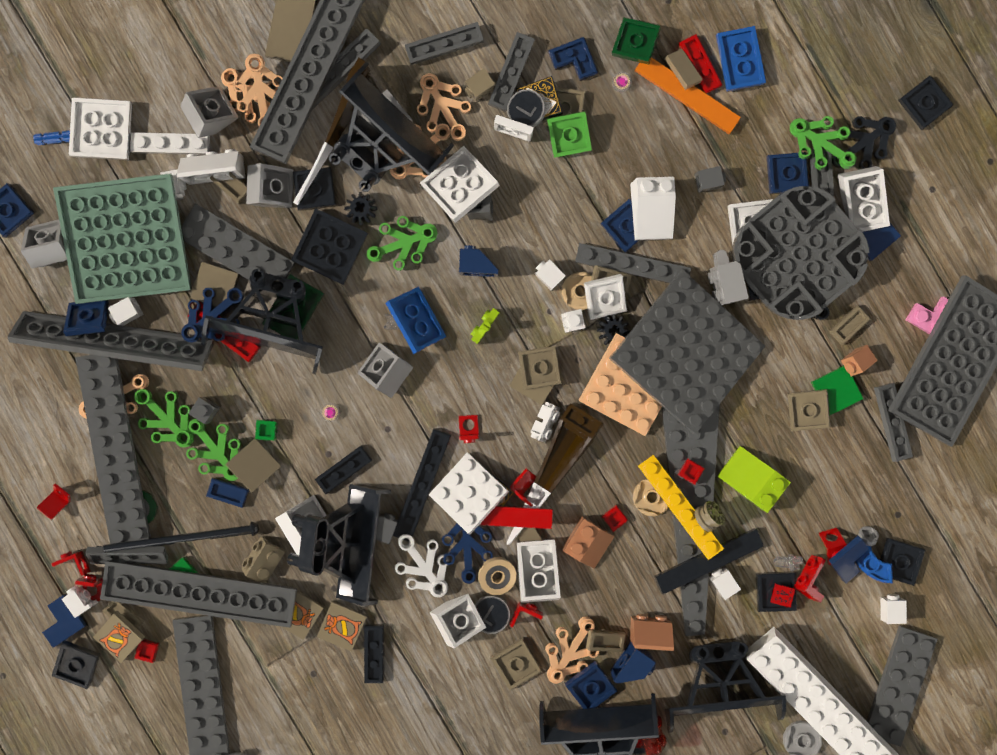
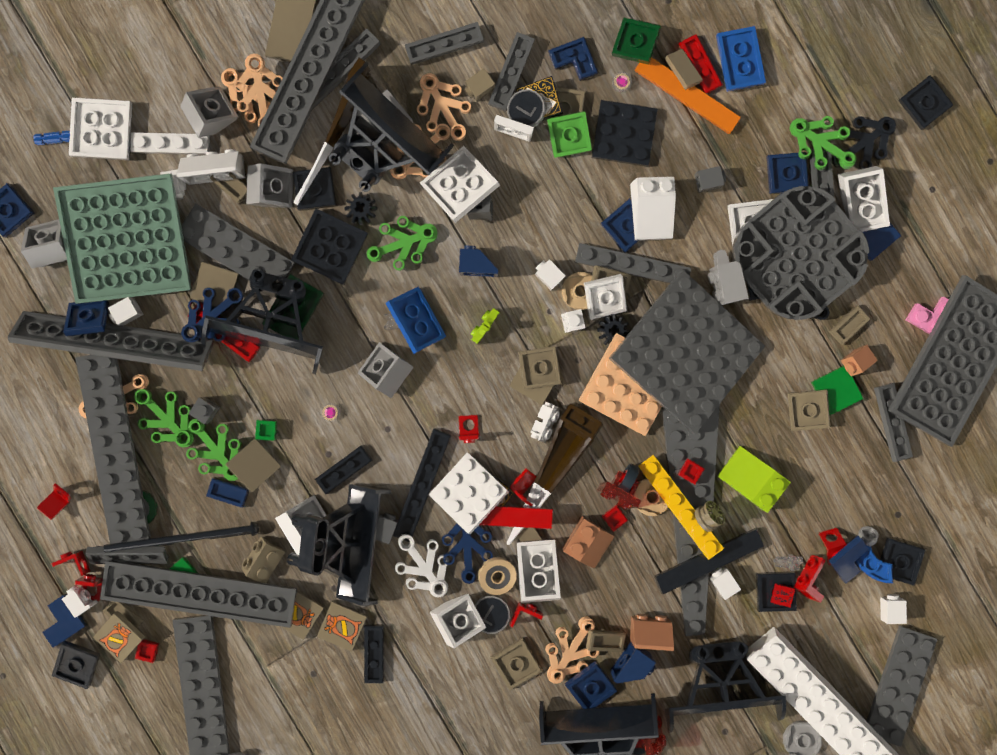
none -> black plate [592,100,658,167]
none -> clear red plate [597,463,641,510]

